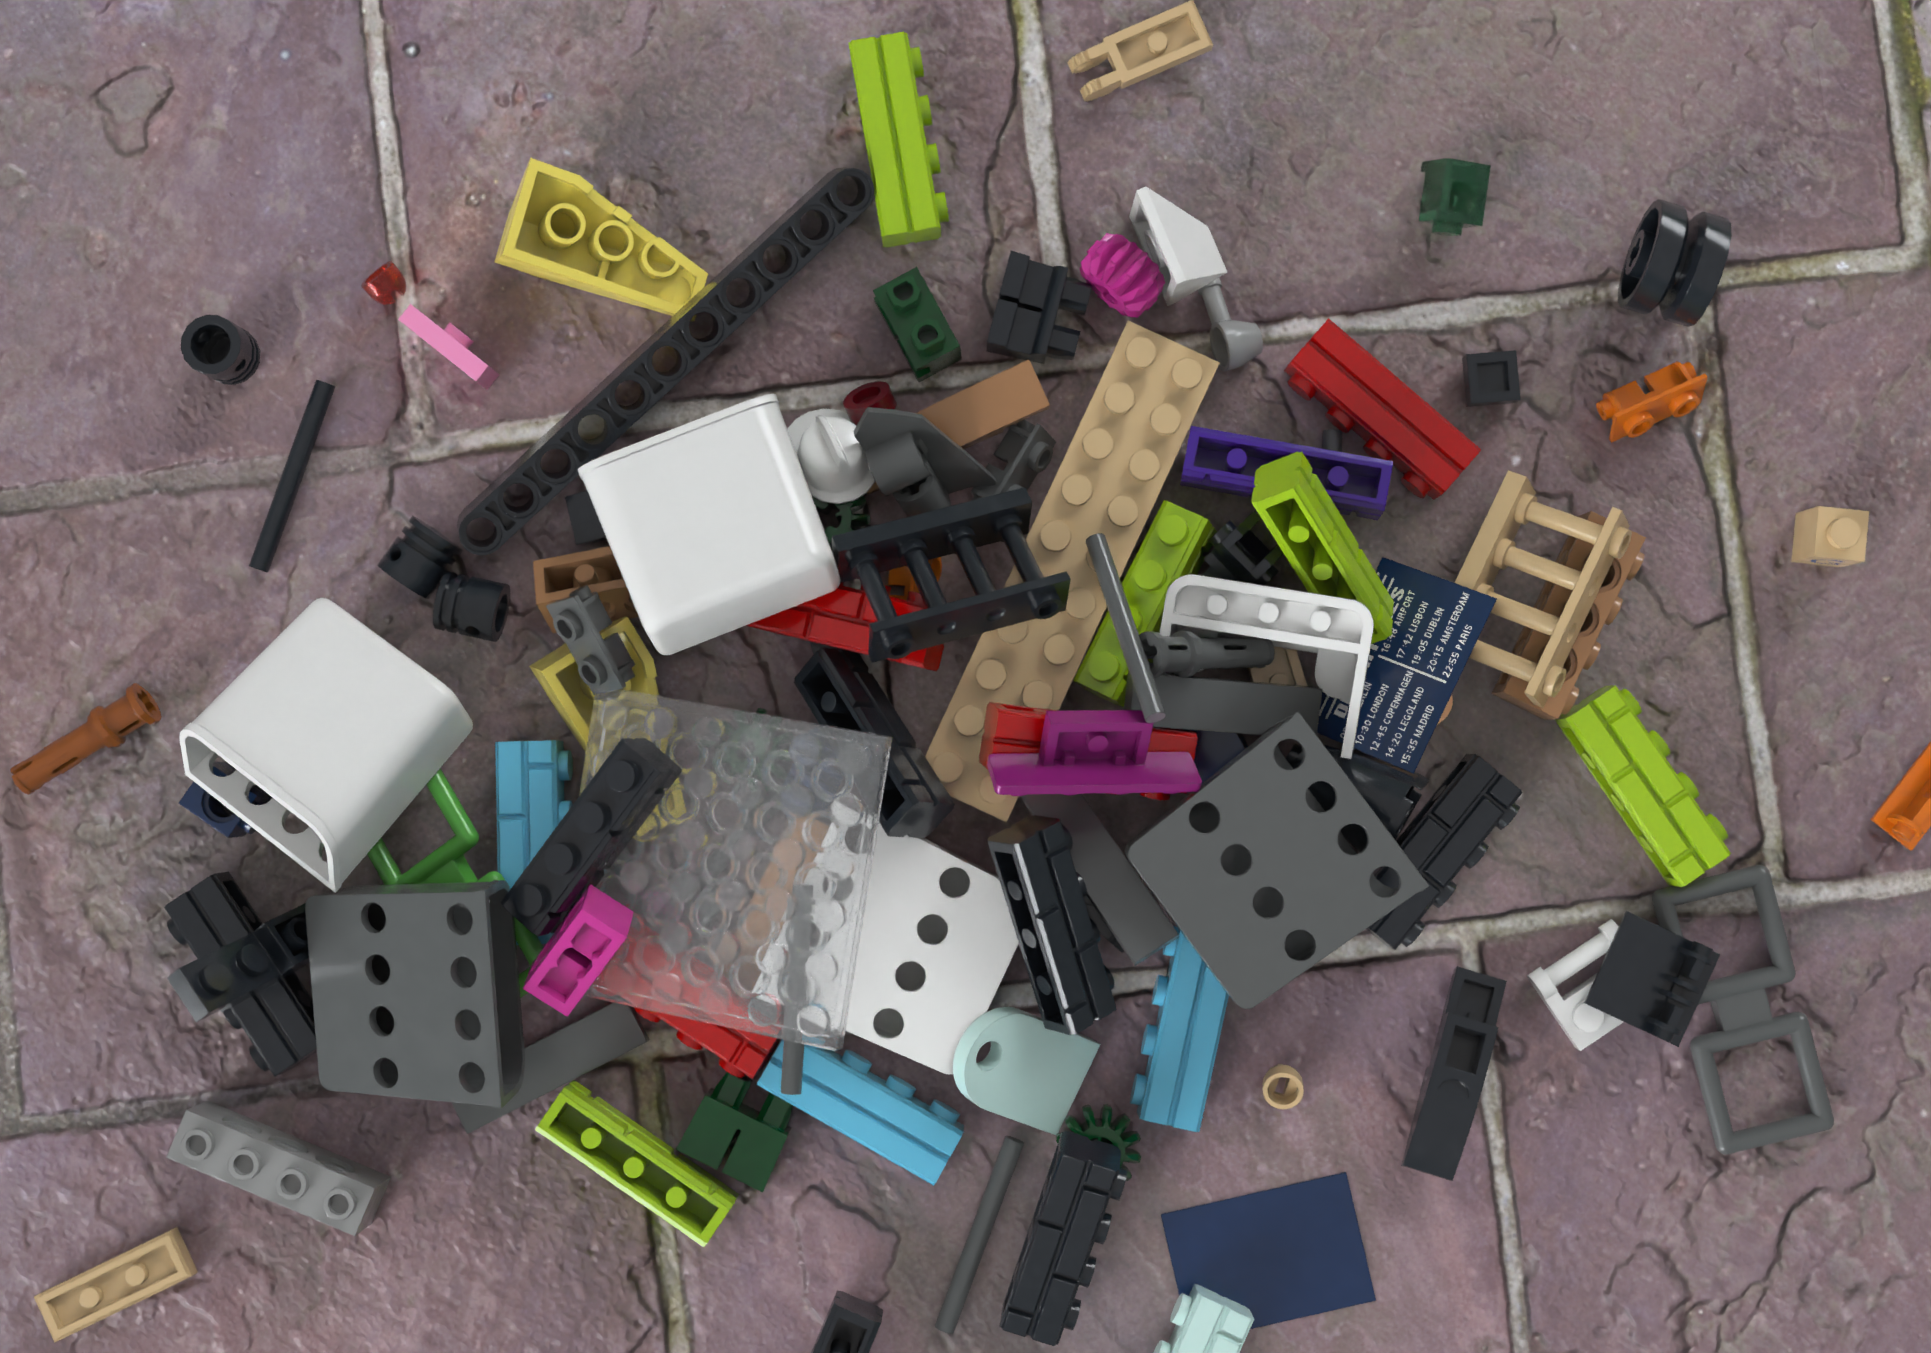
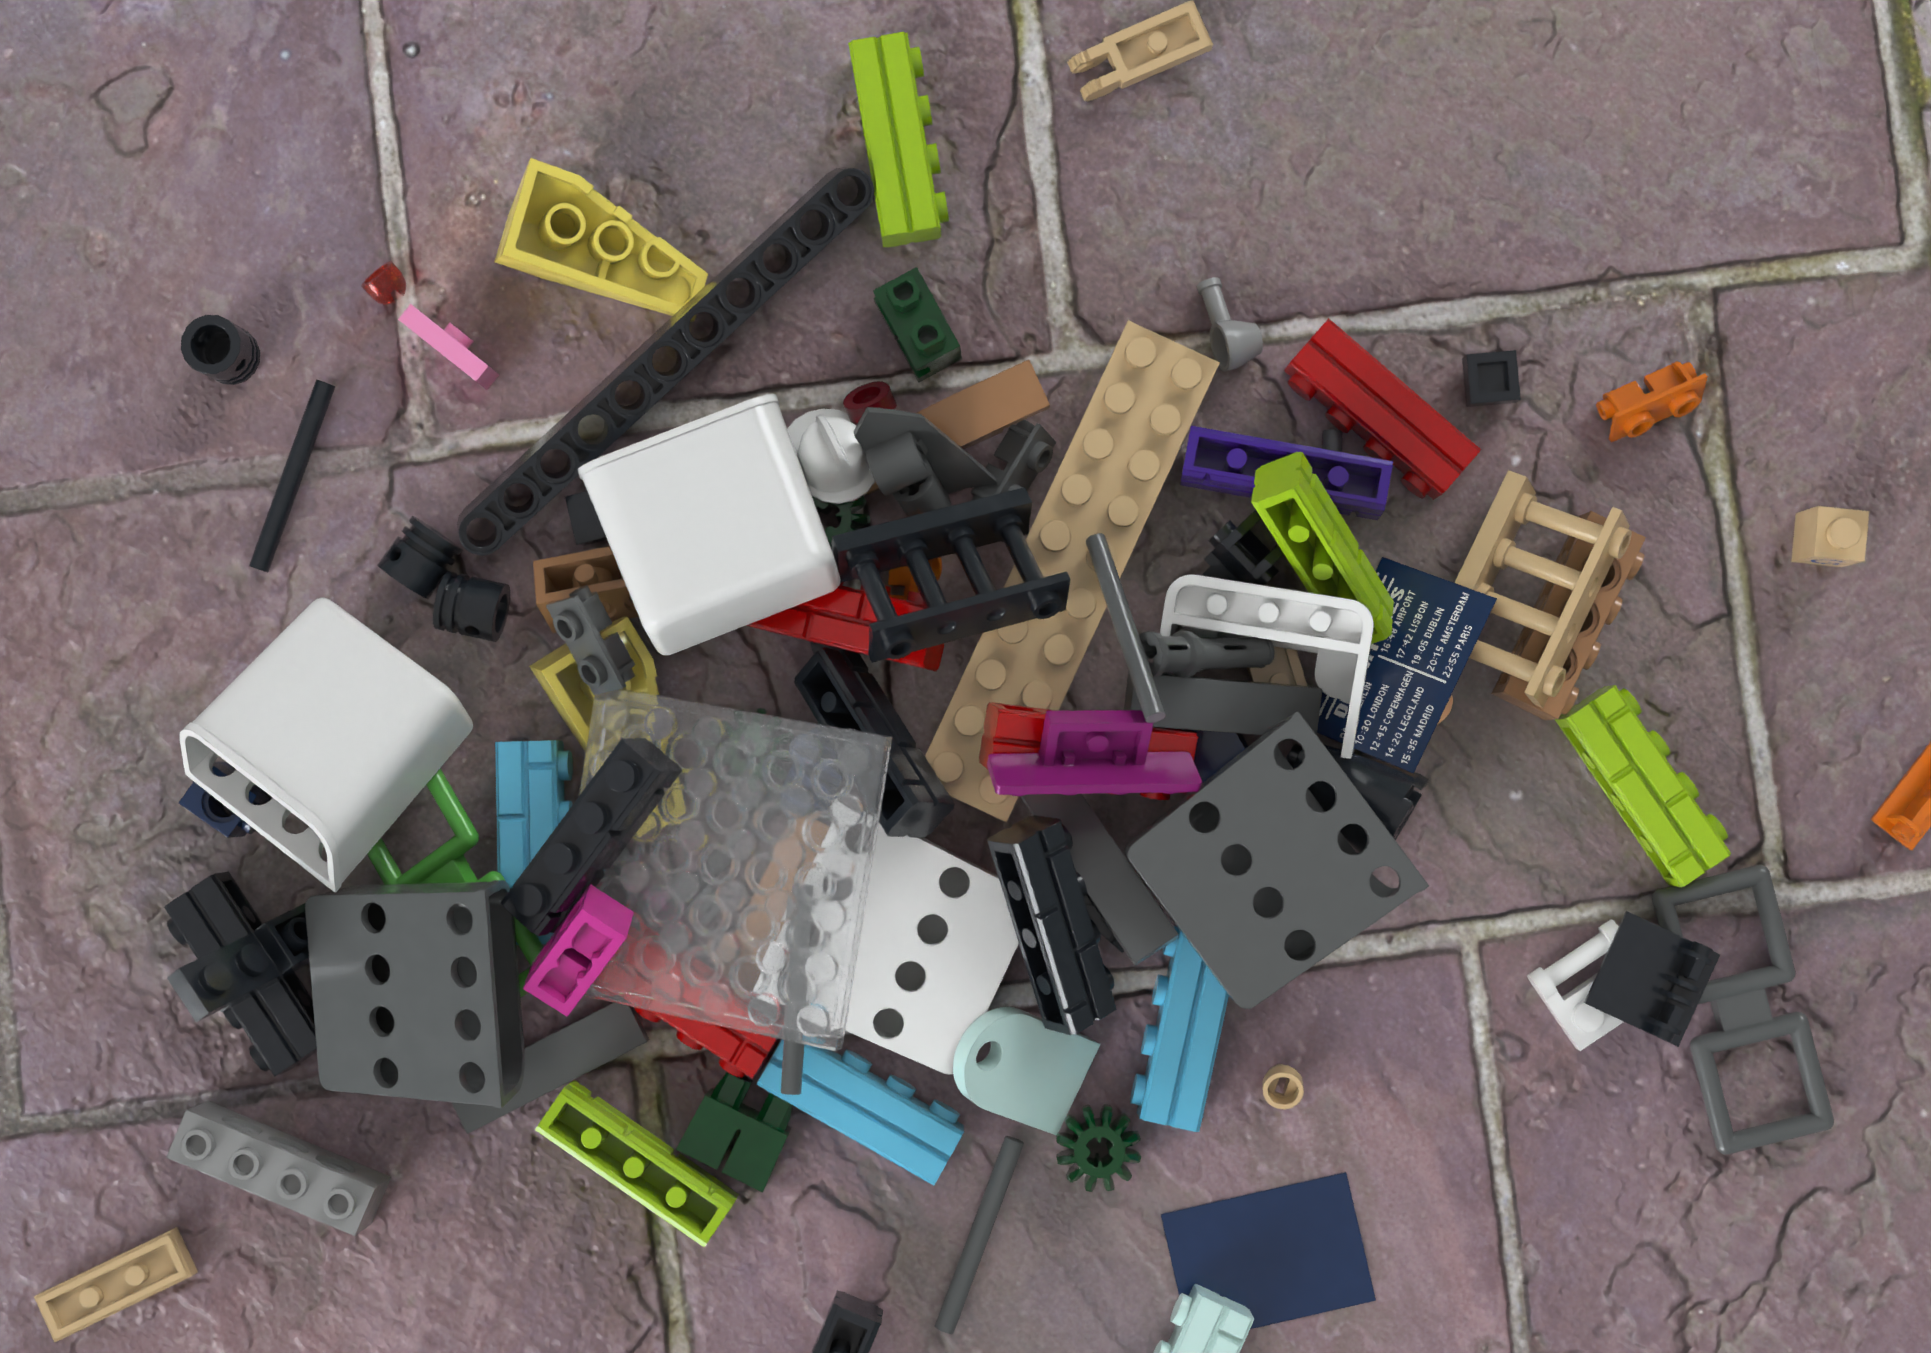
dark orange pin [10,683,161,795] -> none
black hips [986,251,1092,364] -> none
black brick [1000,1131,1127,1346] -> none
lime brick [1073,500,1217,708] -> none
dark pink gear [1079,233,1166,318] -> none
white slope [1129,187,1227,306] -> none
black brick [1366,754,1523,950] -> none
black slope [1401,966,1507,1181] -> none
clear green brick [1419,158,1491,236] -> none
black wheel [1618,199,1732,327] -> none

